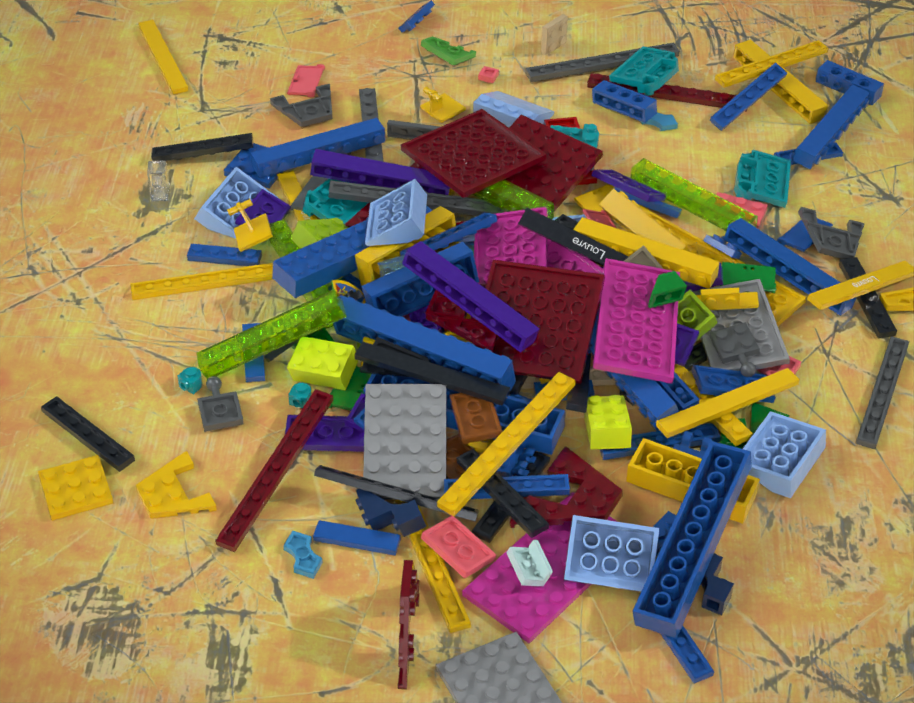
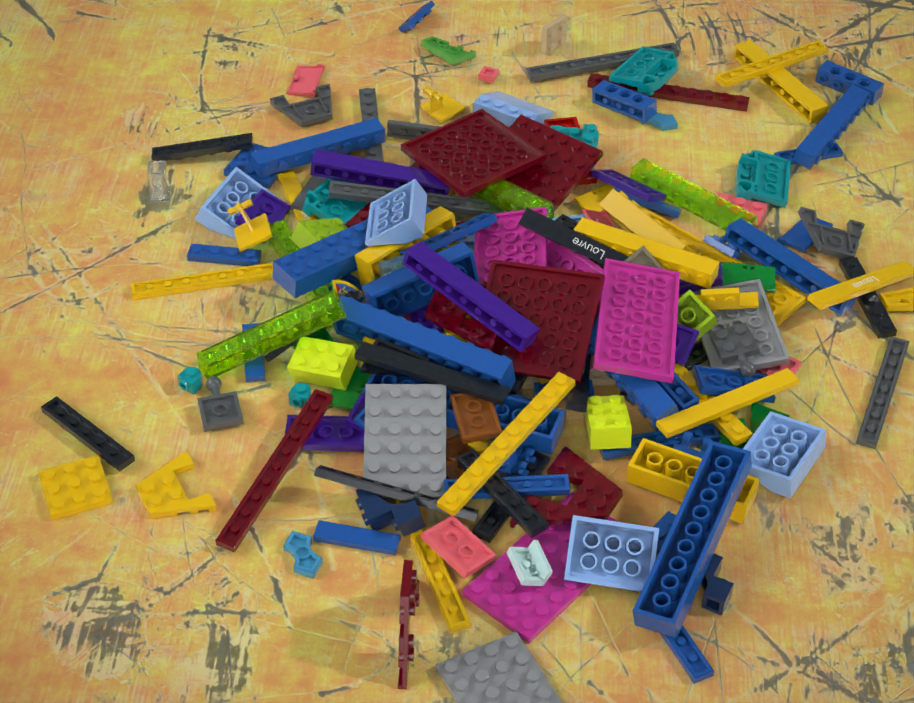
yellow tile [138,19,188,95] -> none
green slope [648,271,687,308] -> none
blue plate [710,63,787,131] -> none

